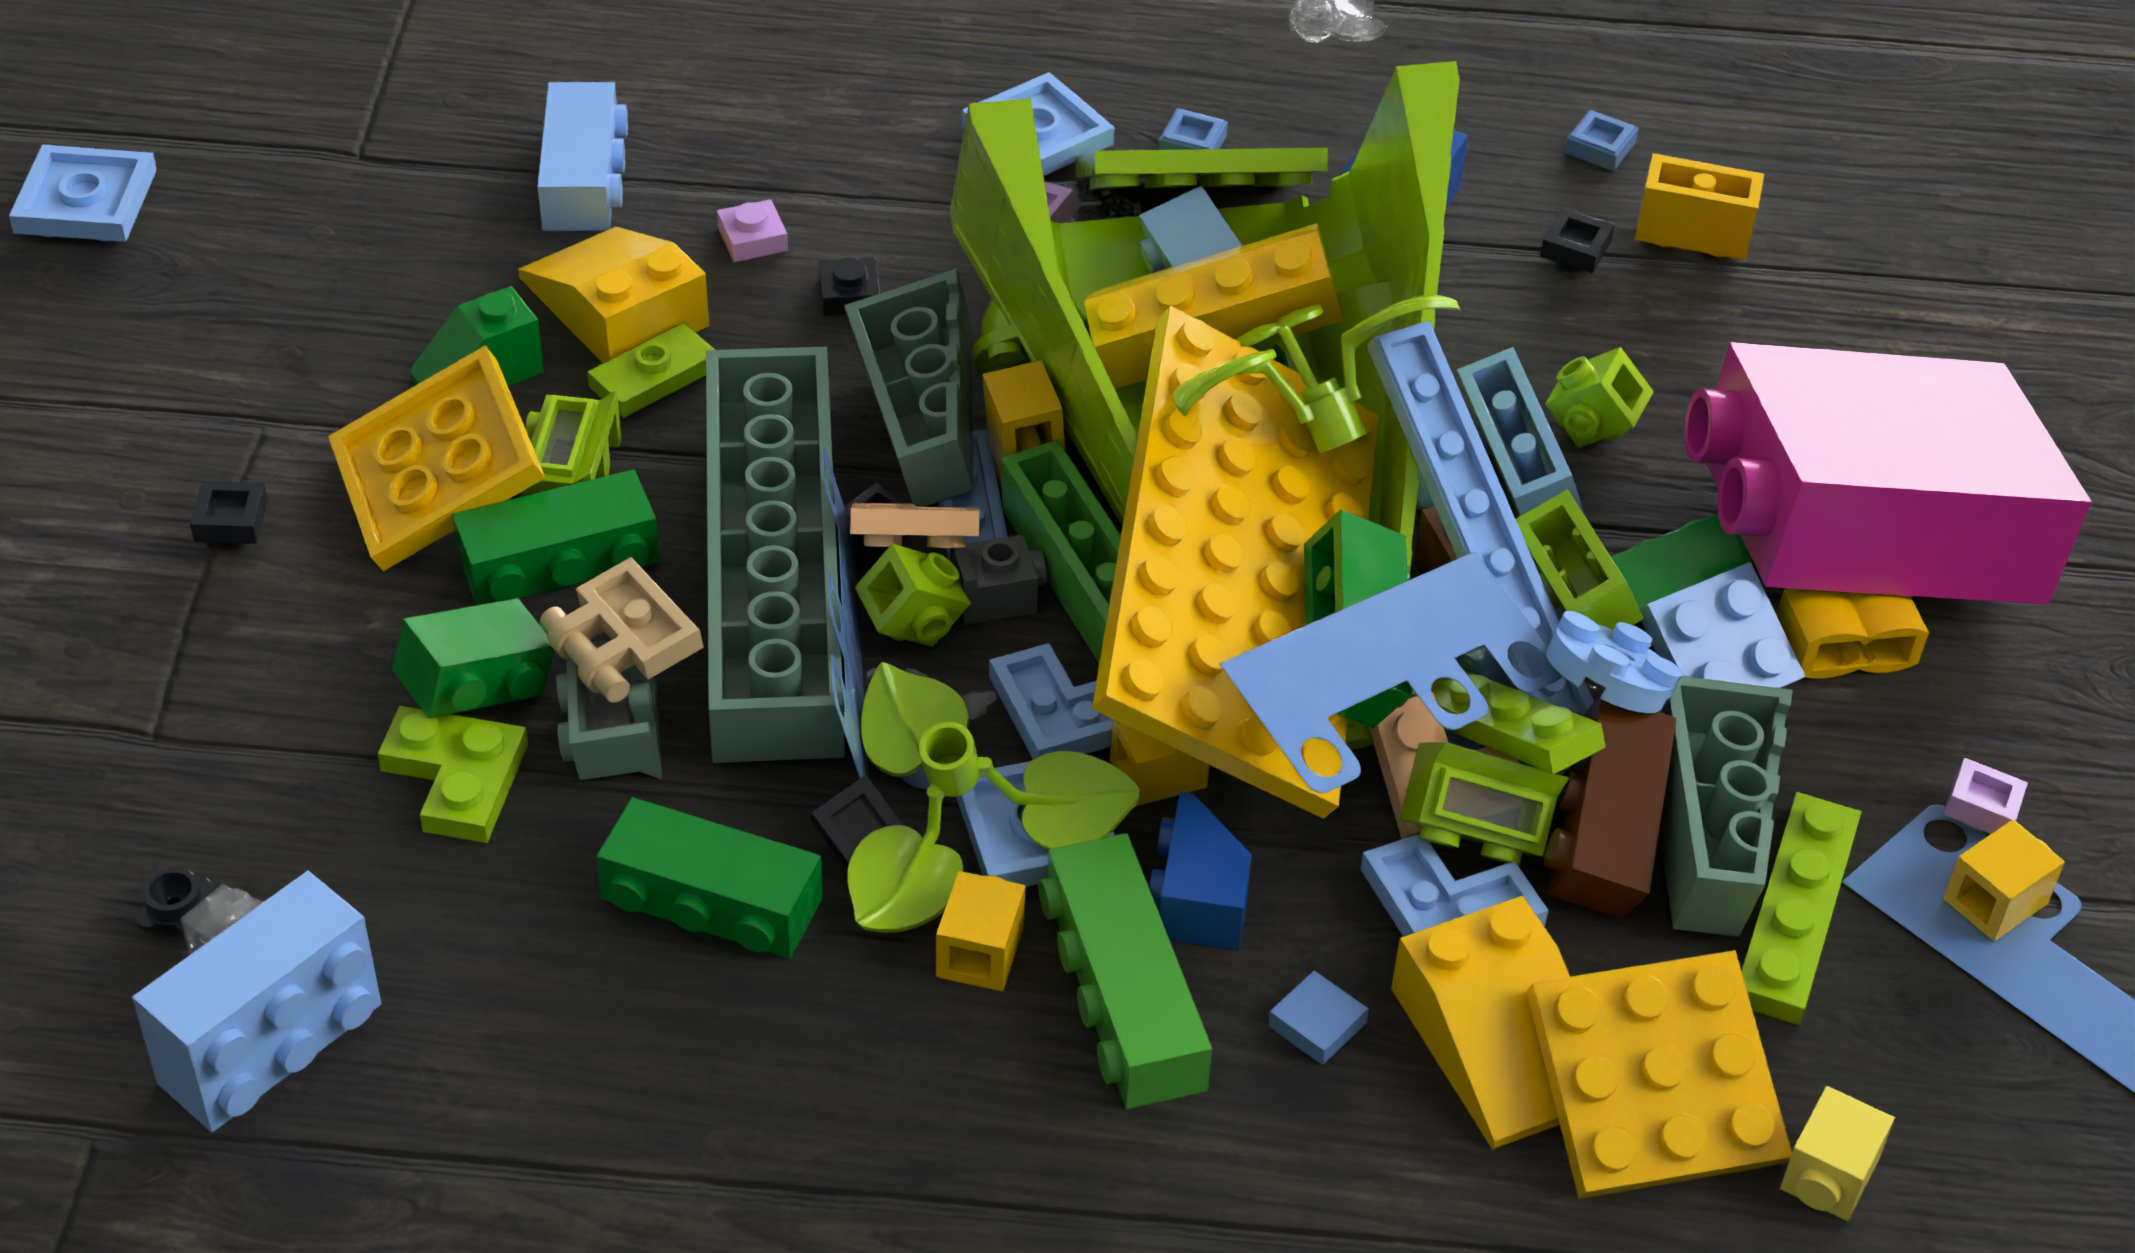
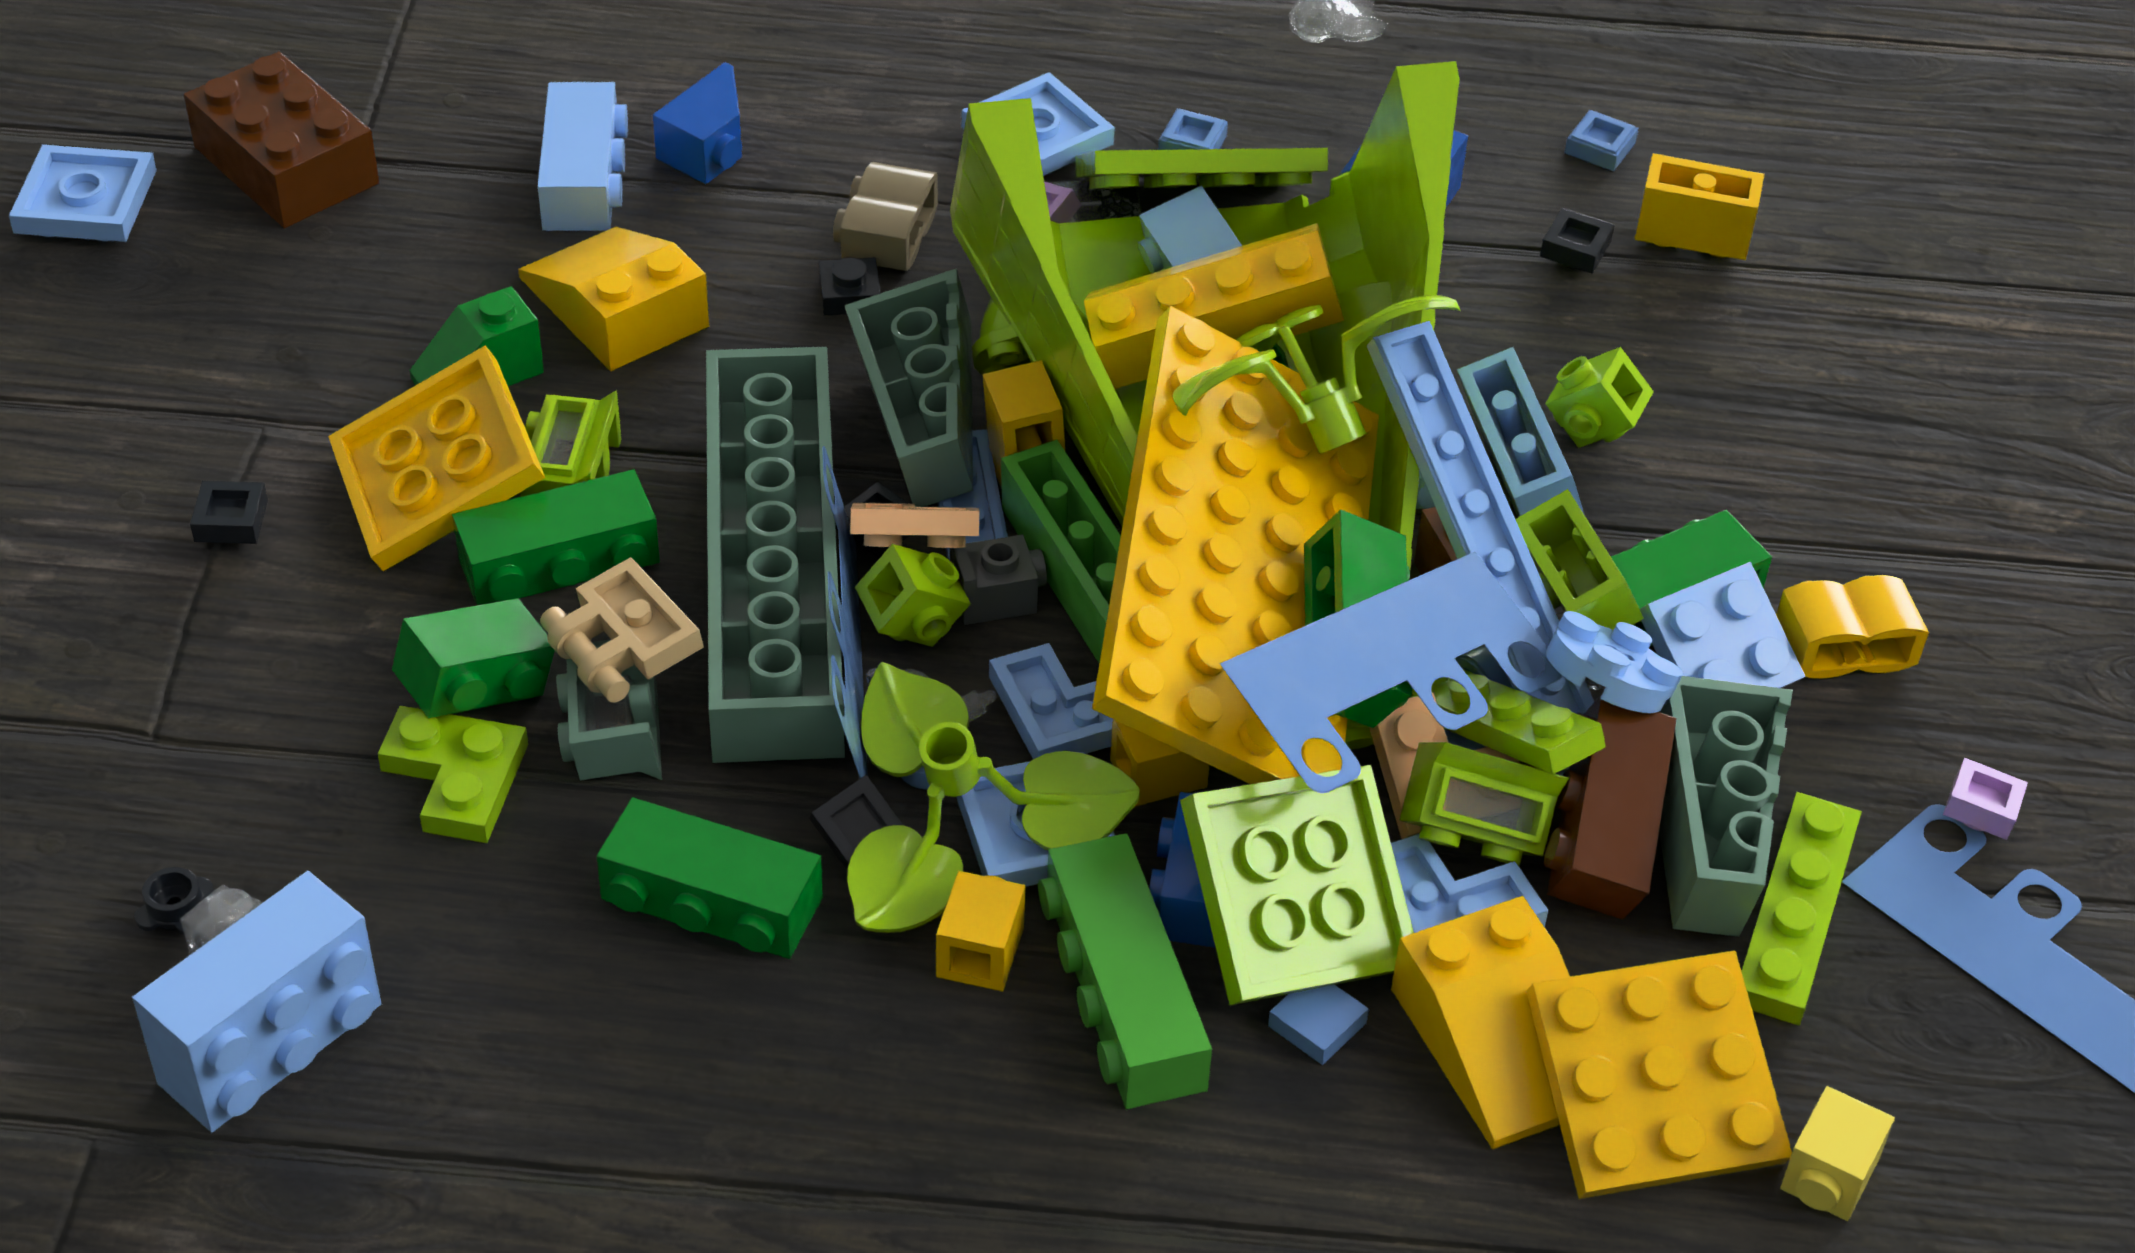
lime plate [587,323,715,418] -> none
lavender plate [717,199,788,262] -> none
dark pink brick [1684,342,2092,605] -> none
yellow brick [1943,819,2065,942] -> none
none -> reddish brown brick [183,51,379,229]
none -> blue slope [653,62,742,184]
none -> dark tan brick [833,162,938,271]
none -> lime plate [1180,765,1414,1005]

